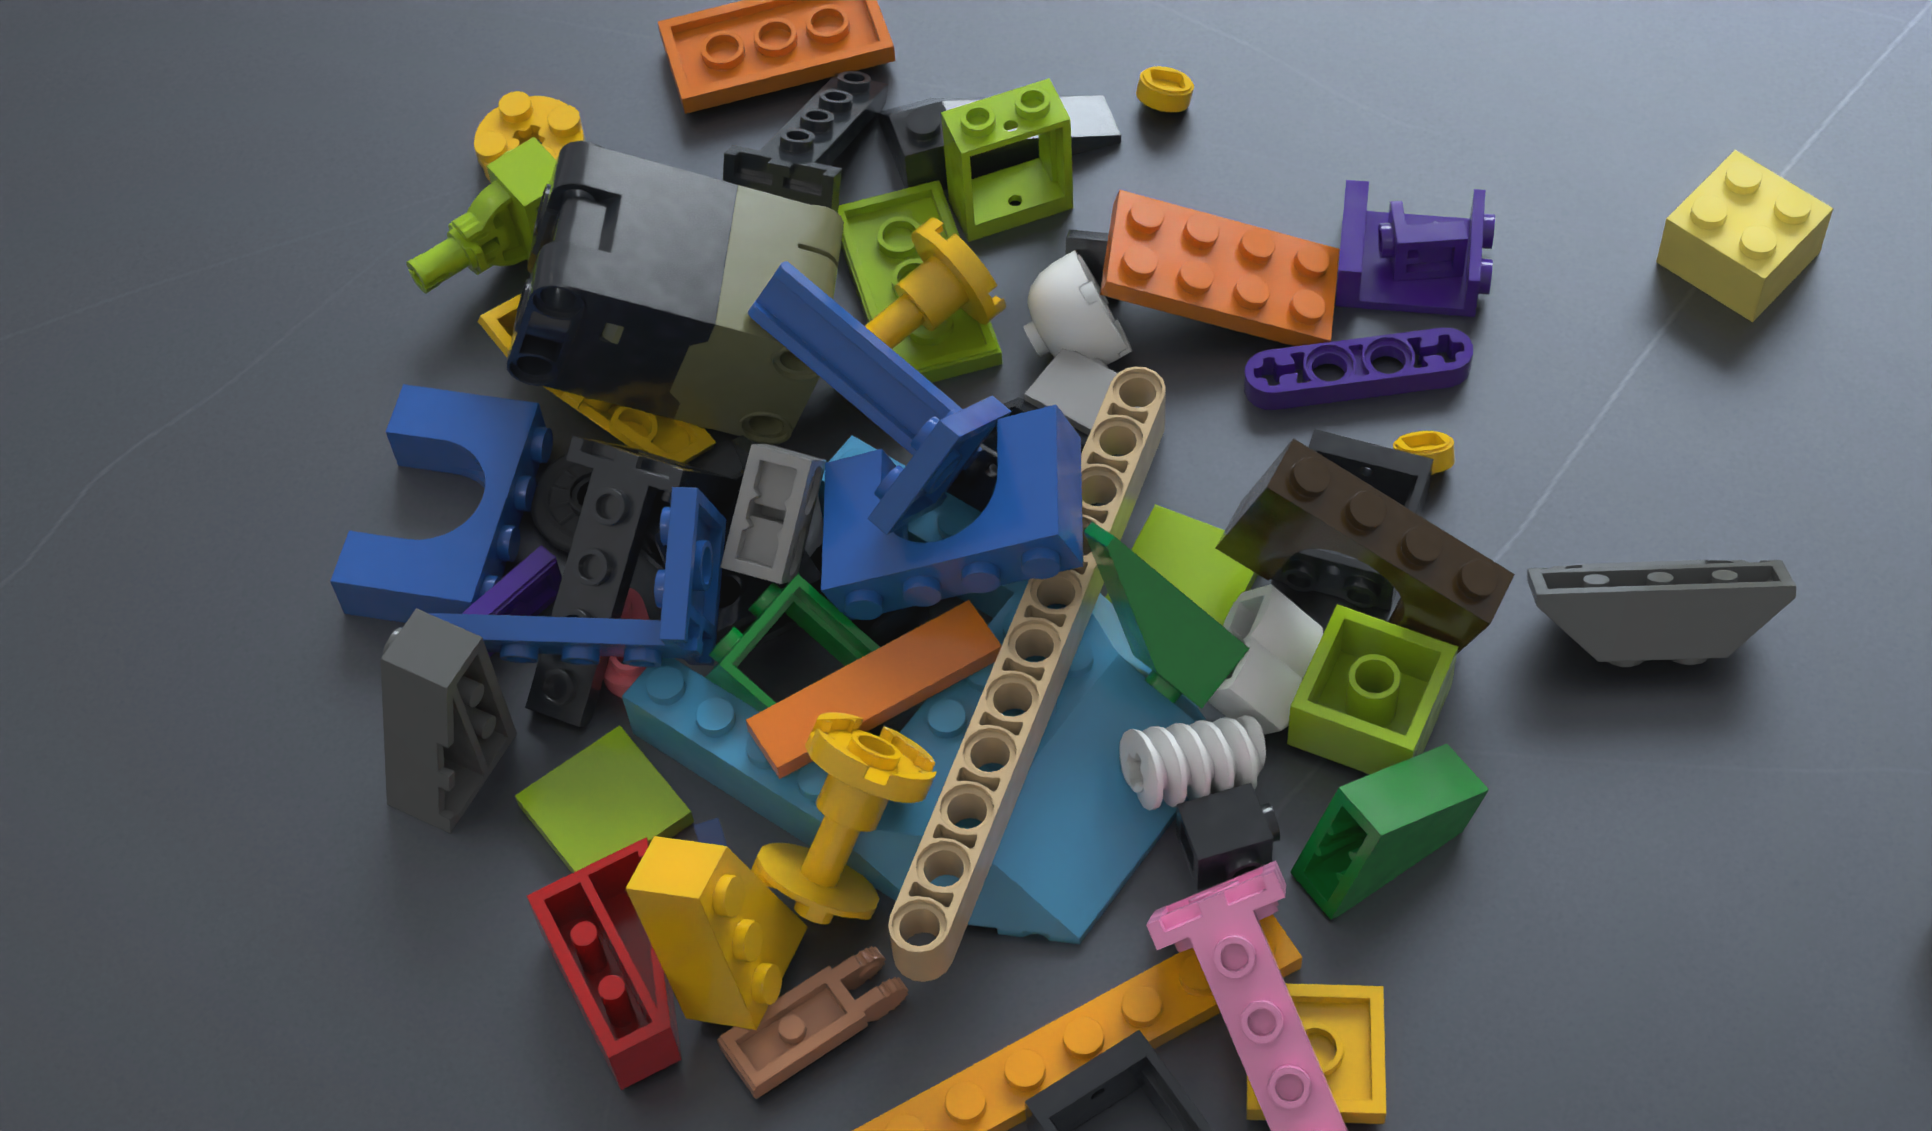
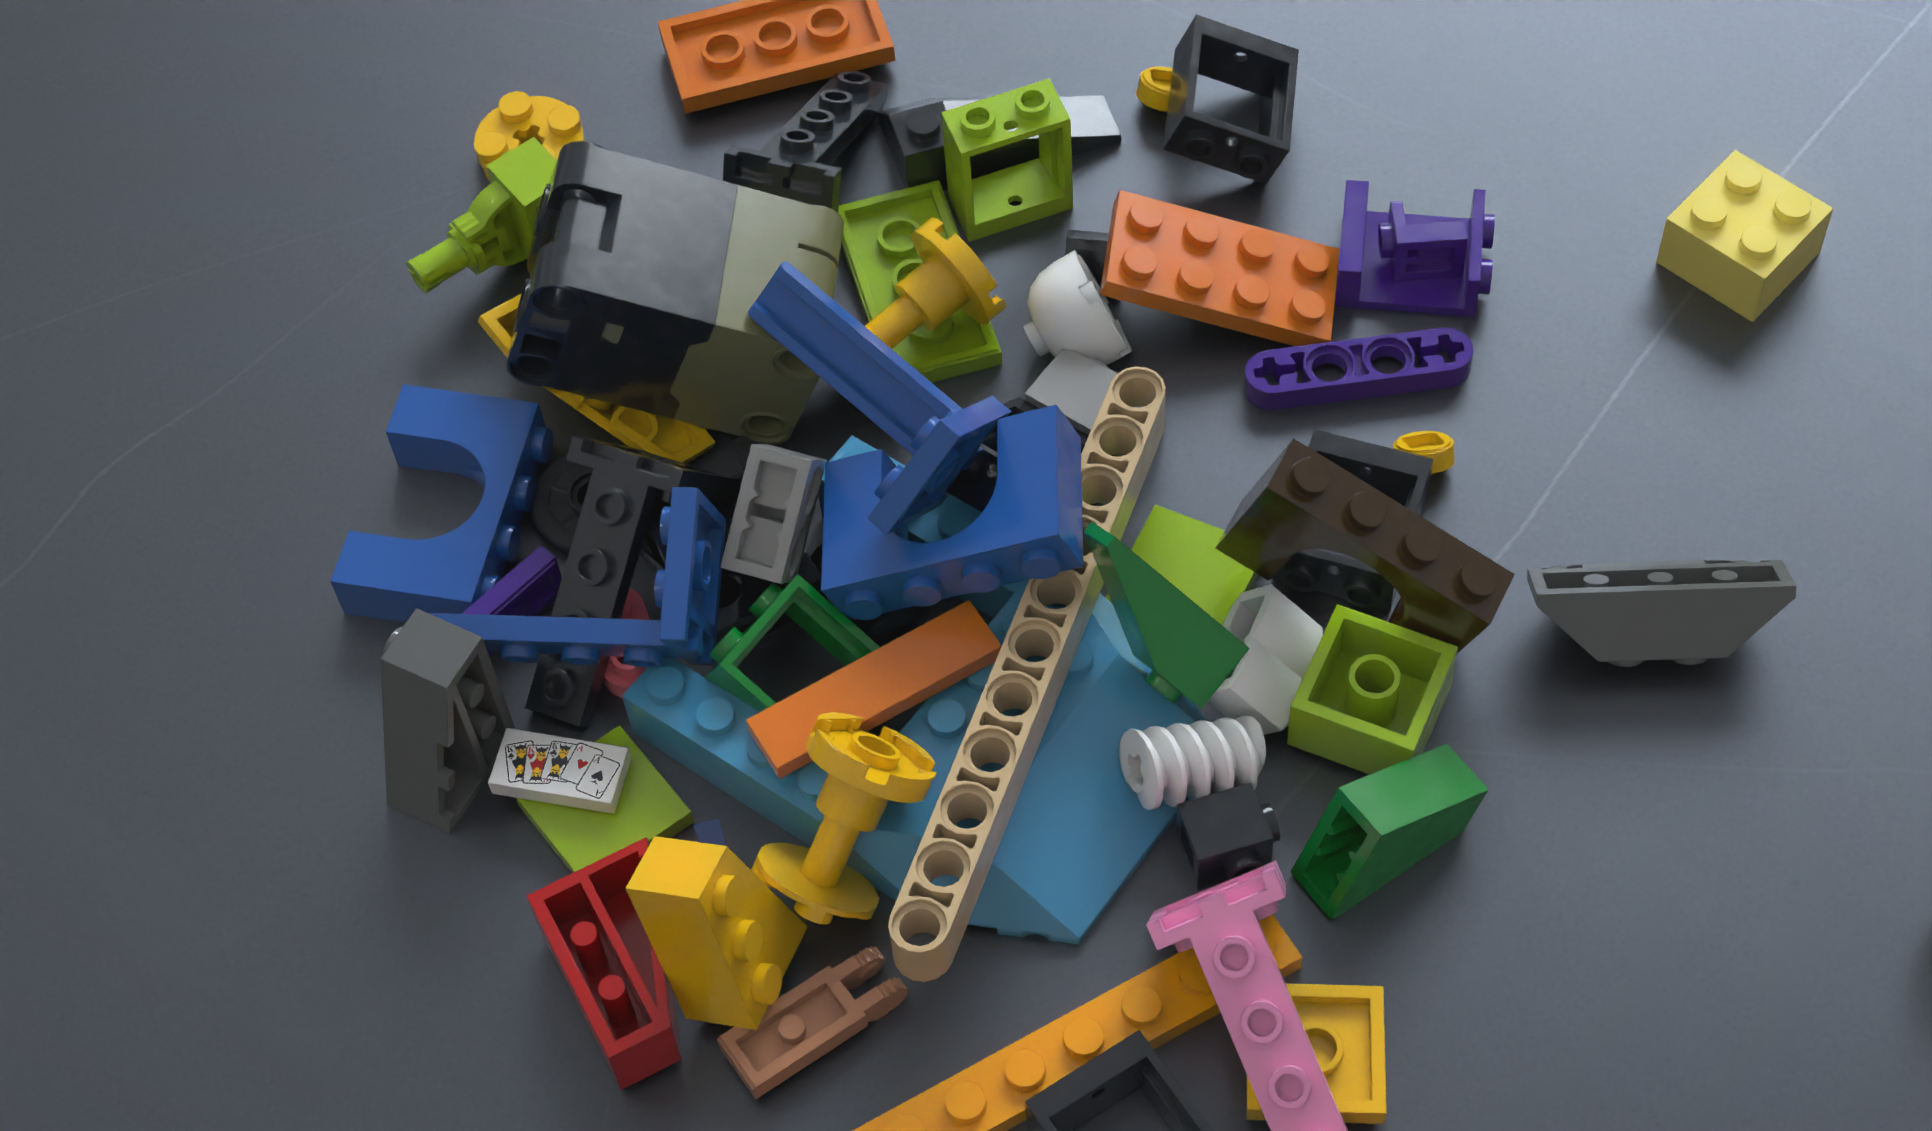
none -> white tile [488,728,631,814]
none -> black window [1163,14,1299,184]

